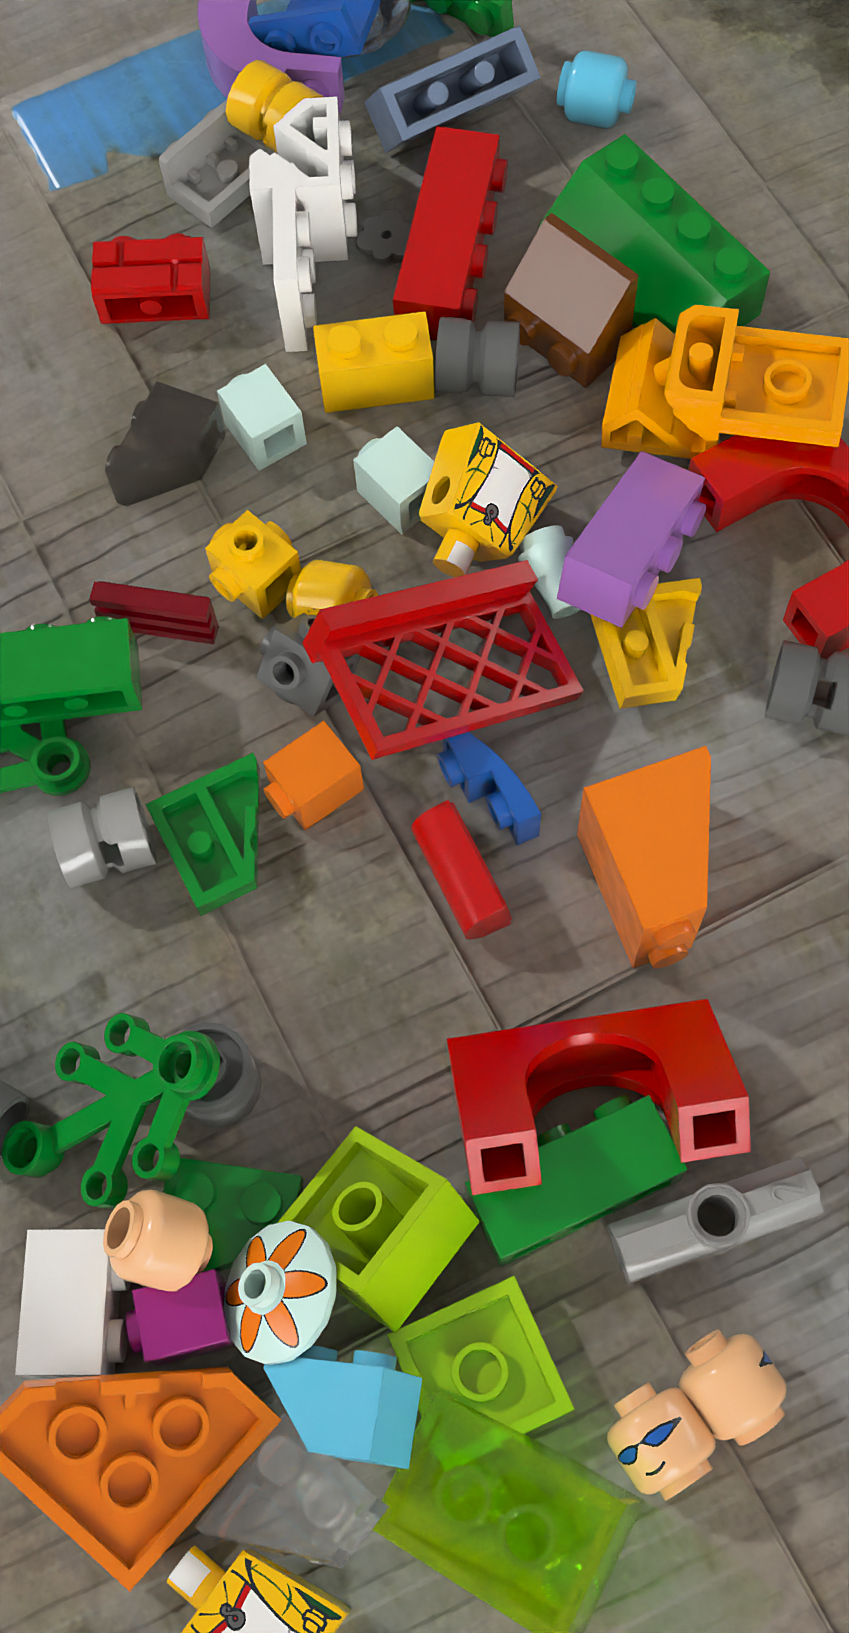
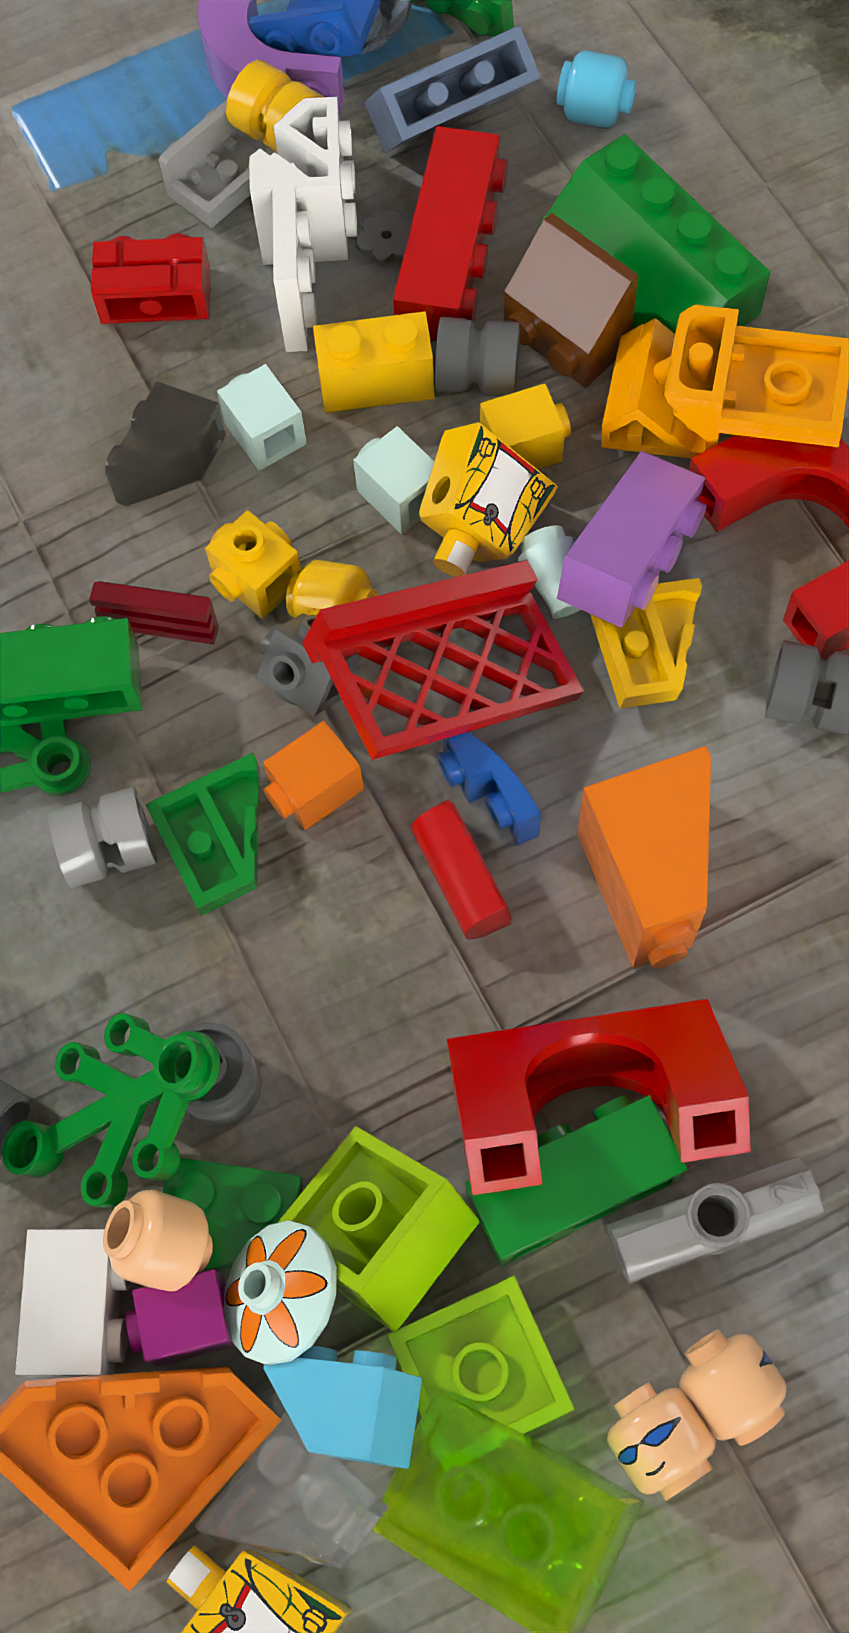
none -> yellow brick [480,383,571,469]

